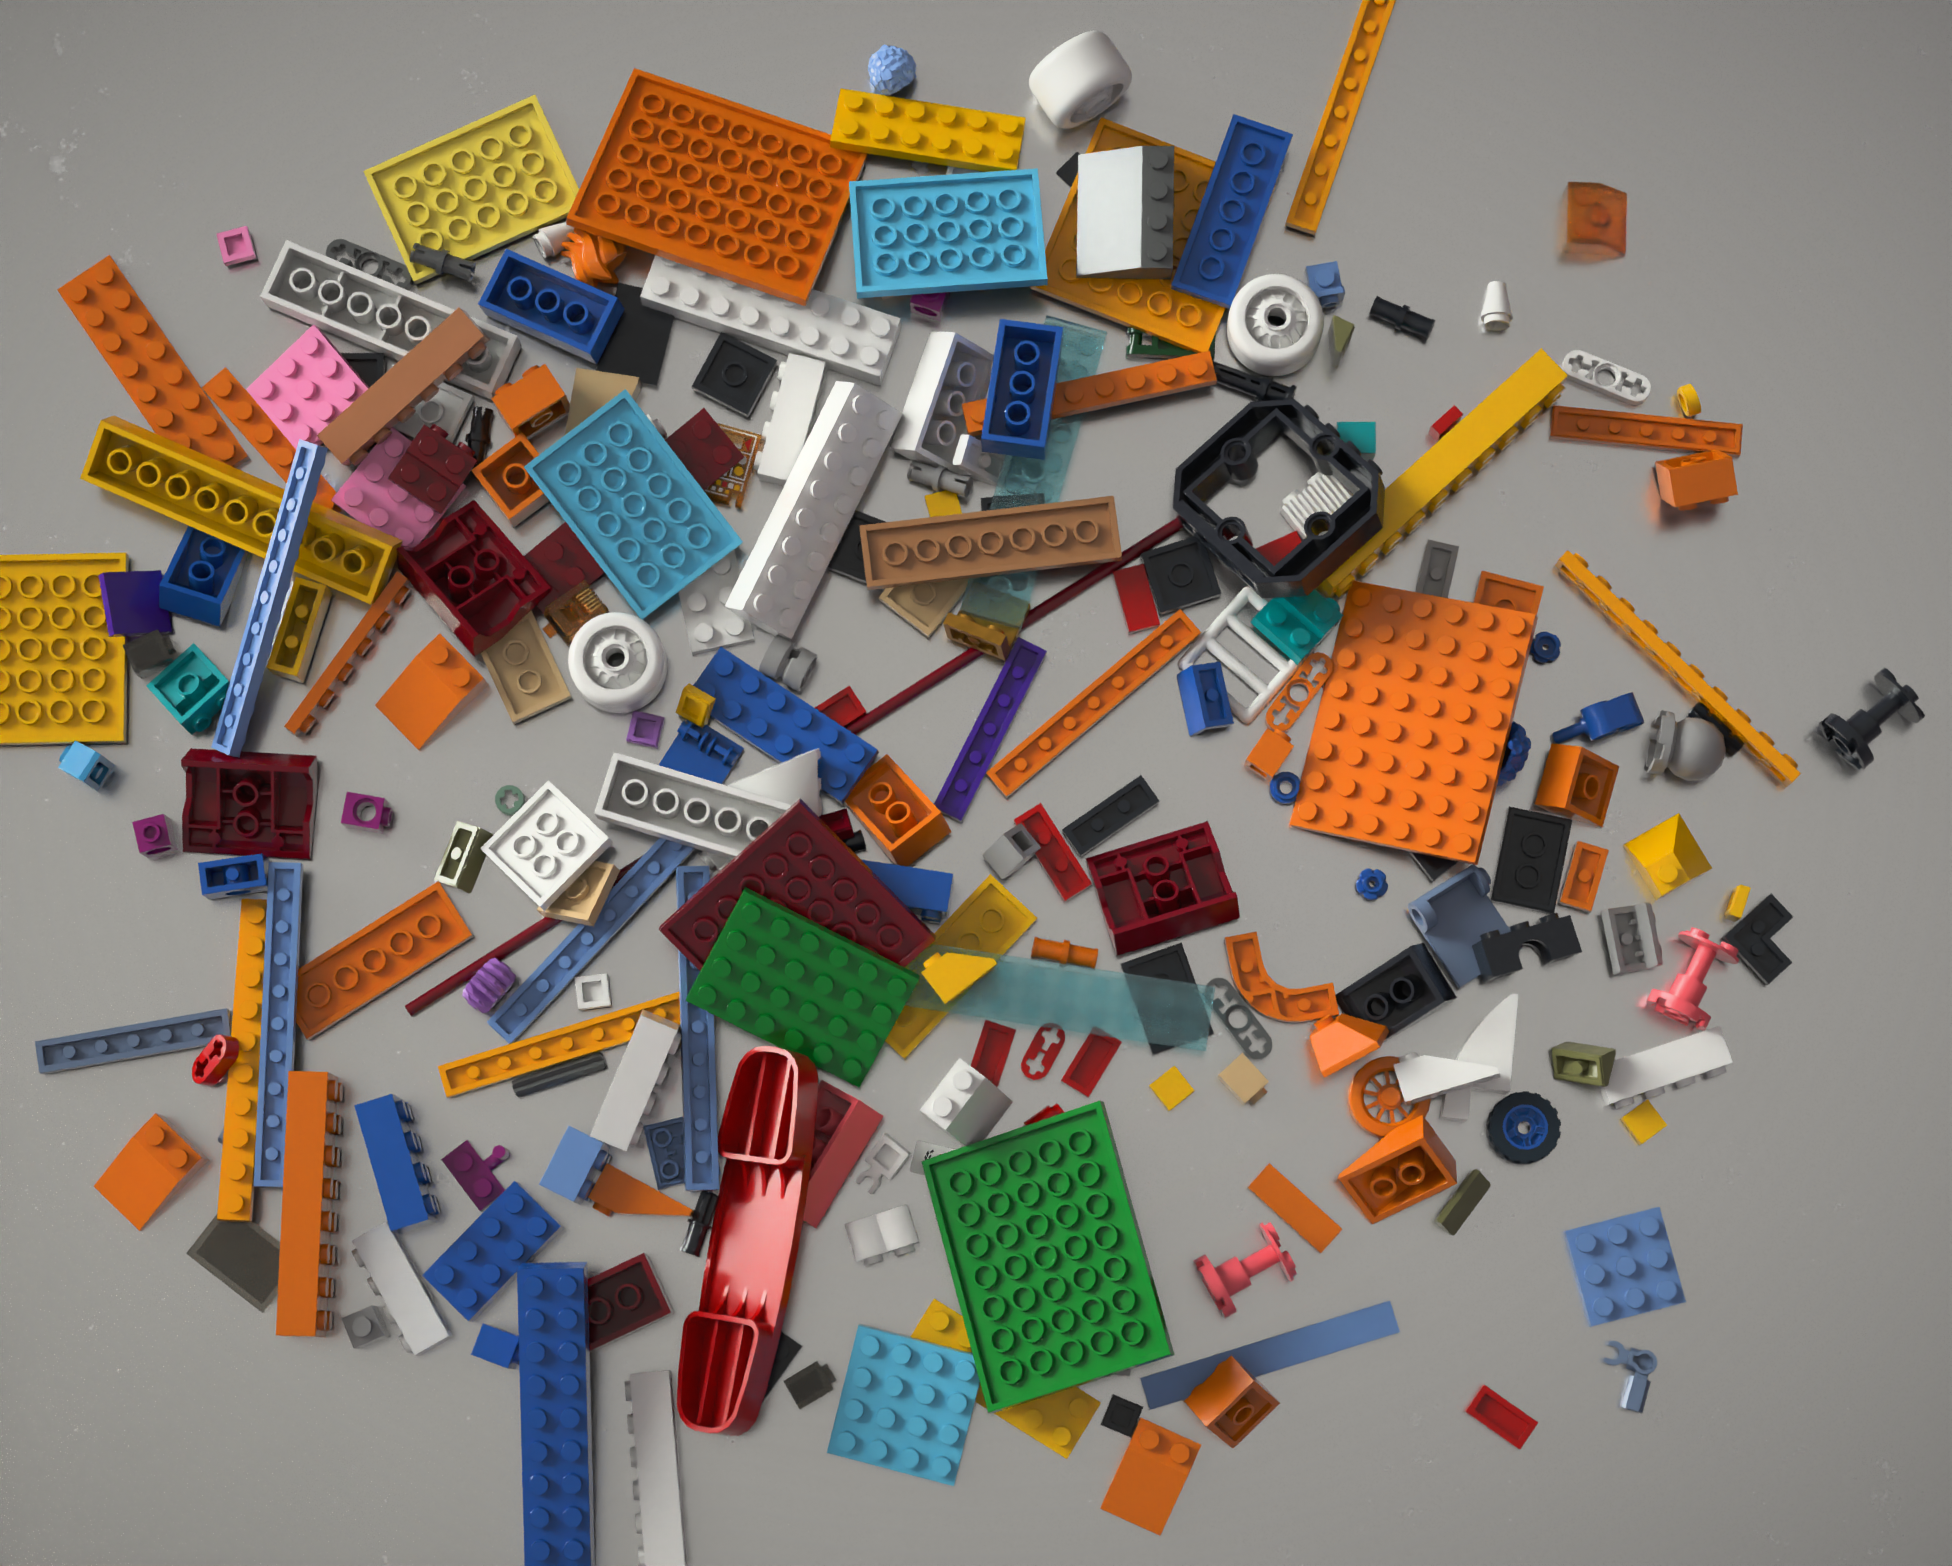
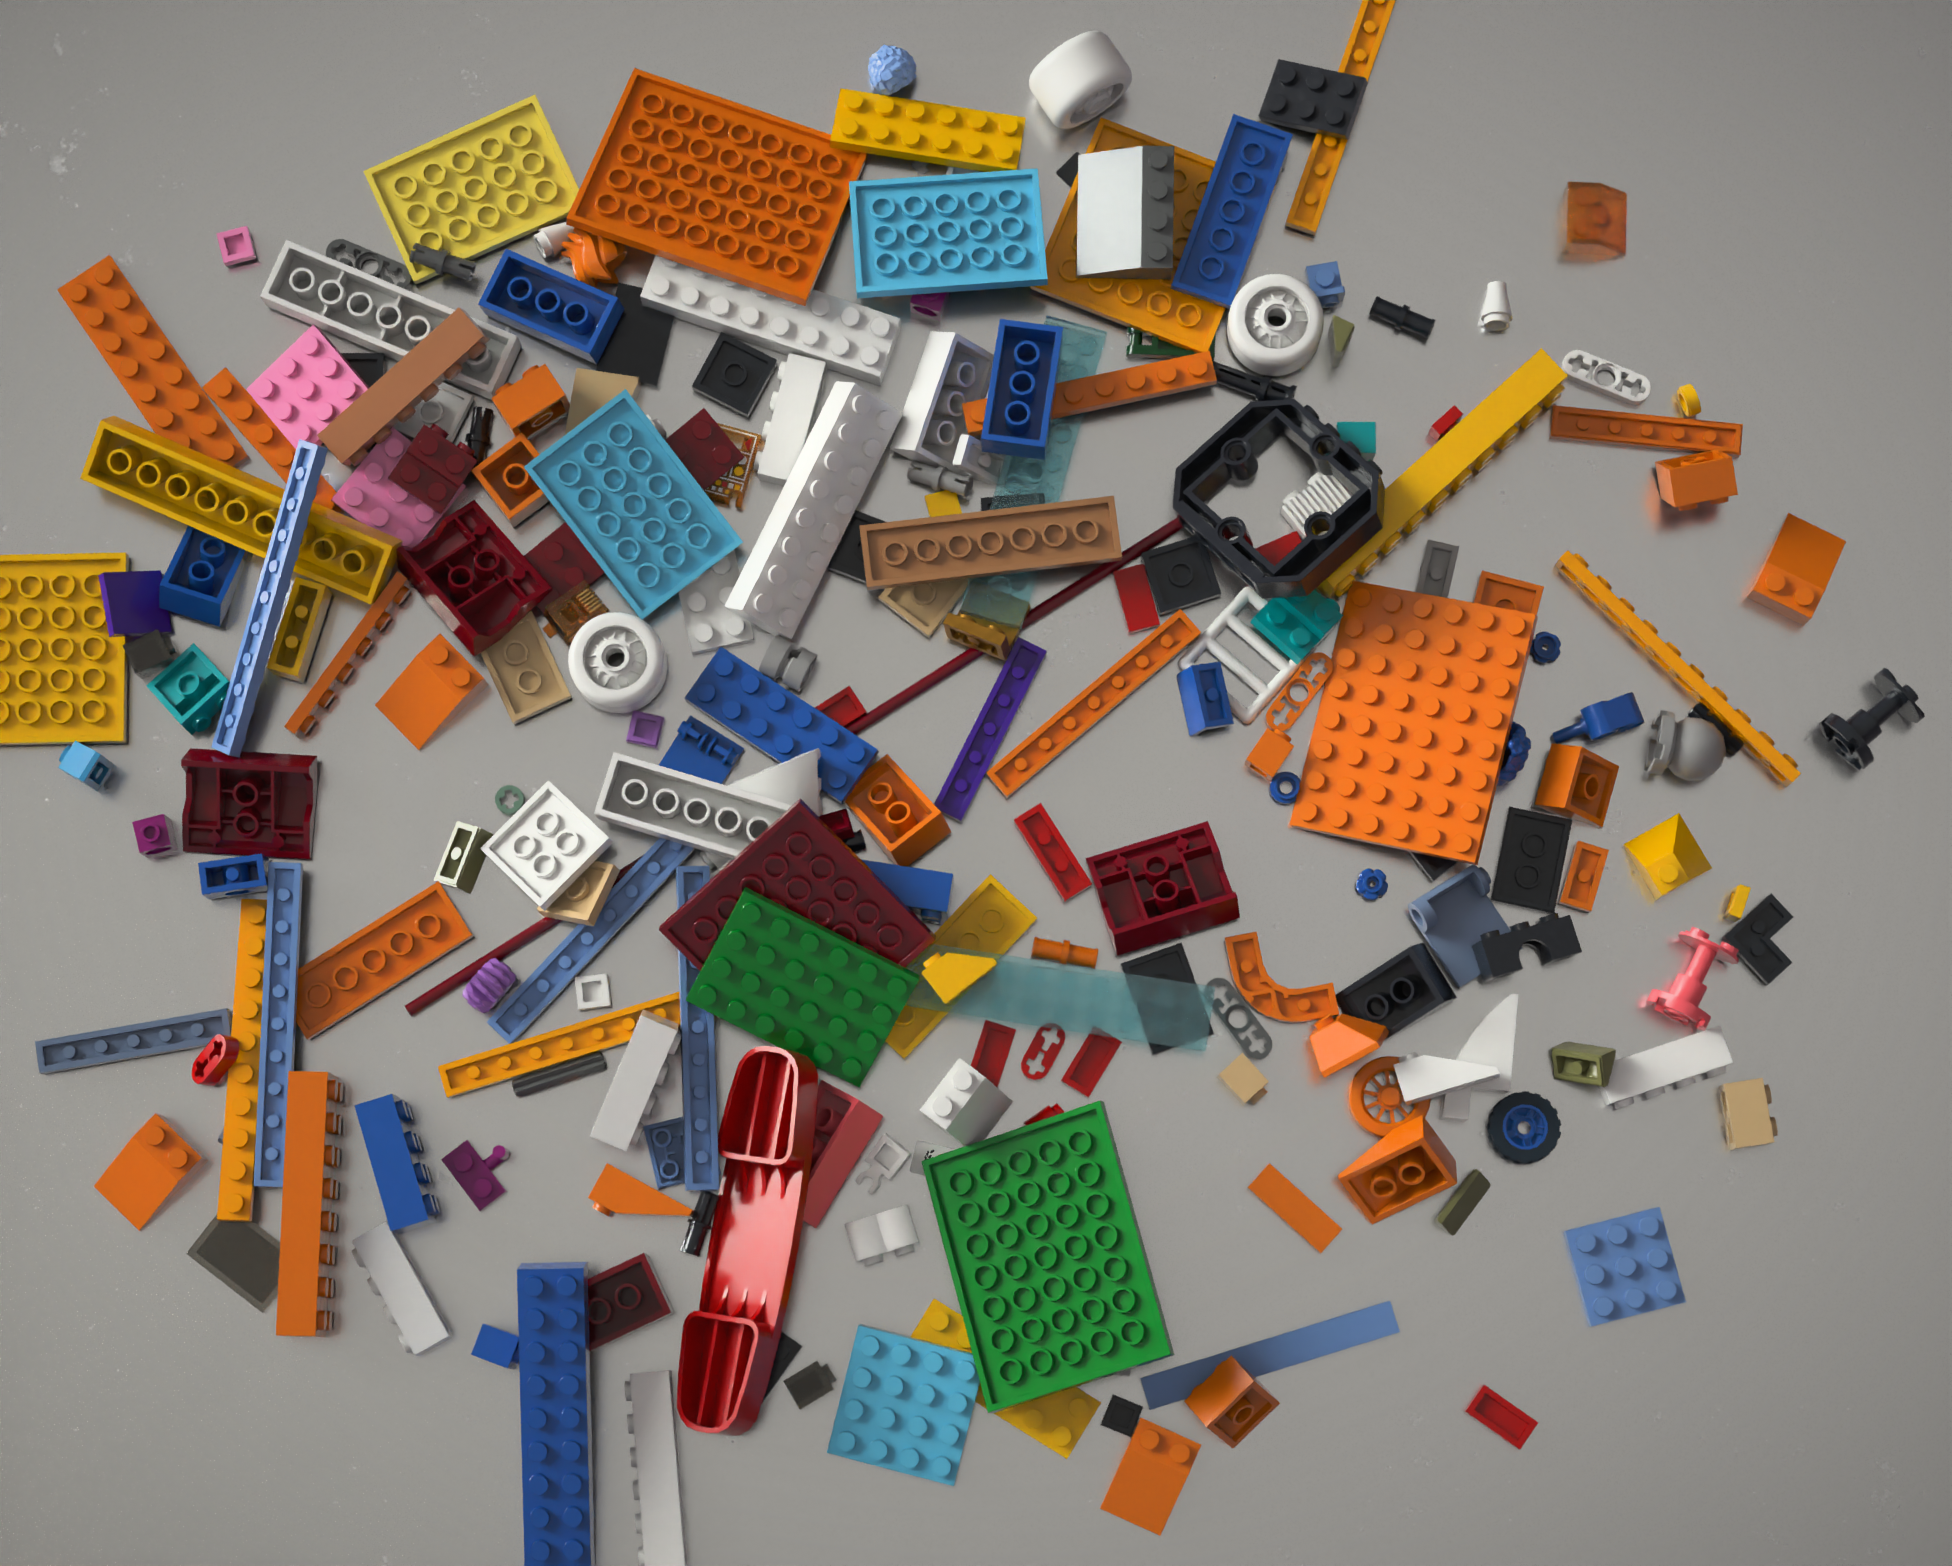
magenta brick [341,792,393,834] -> none
light grey brick [341,1305,390,1349] -> none
blue brick [422,1181,564,1322] -> none
medium blue brick [539,1126,611,1205] -> none
yellow tile [675,683,716,728] -> none
light grey brick [982,823,1041,880] -> none
black plate [1062,775,1160,857] -> none
yellow tile [1149,1065,1195,1111] -> none
coral piece [1193,1222,1297,1318] -> none
light grey bracket [1601,902,1663,974] -> none
sand blue bar [1603,1341,1657,1414] -> none
yellow tile [1621,1099,1667,1145] -> none
none -> black plate [1258,59,1368,140]
none -> tan brick [1719,1078,1778,1150]
none -> orange slope [1747,513,1846,626]

